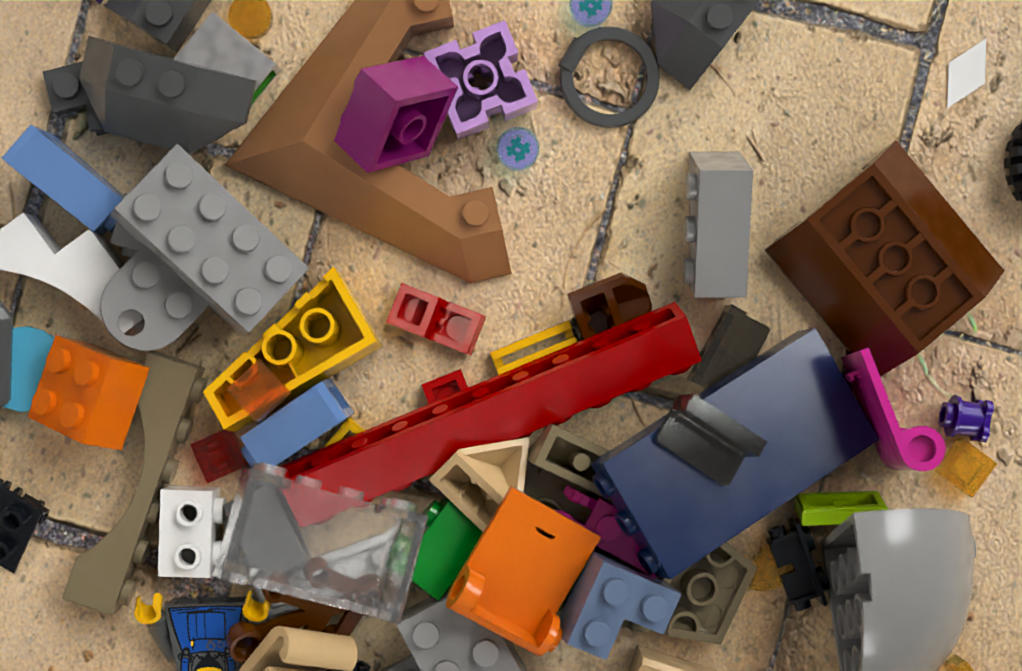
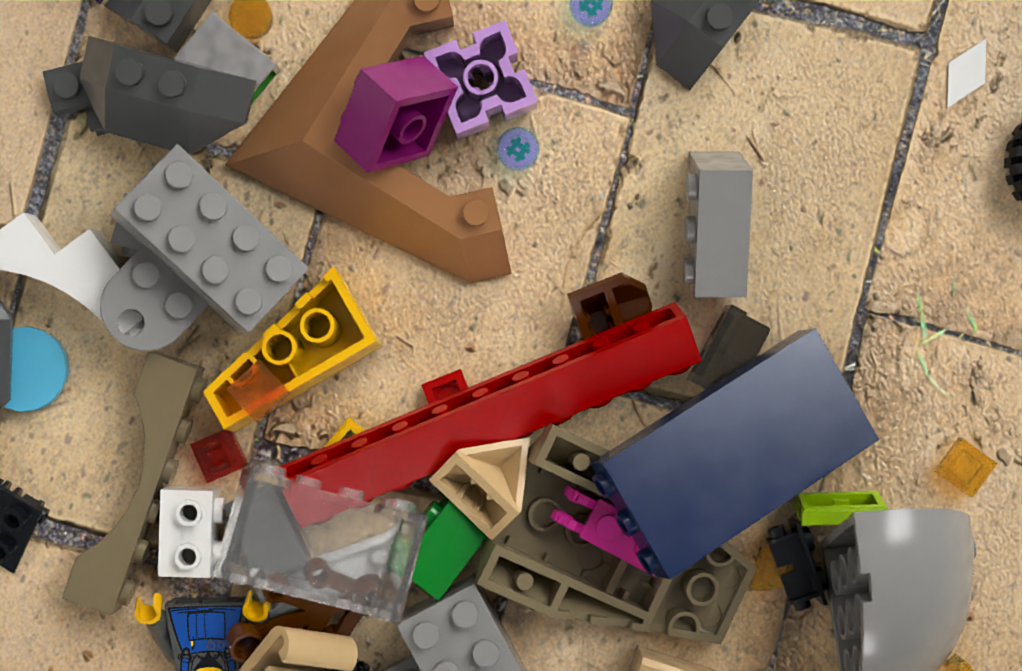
medium blue slope [2,125,124,235] -> none
orange brick [27,335,150,450] -> none
medium blue slope [240,378,354,473] -> none
slope [386,283,487,356] -> none
orange door [446,486,601,656] -> none
yellow tile [490,320,577,375] -> none
dark grey piece [558,26,660,128] -> none
sand blue brick [560,551,682,660] -> none
clear smoke panel [654,394,767,486] -> none
reddish brown slope [765,140,1004,377] -> none
dark pink door [841,348,945,471] -> none
dark purple brick [938,395,994,443] -> none

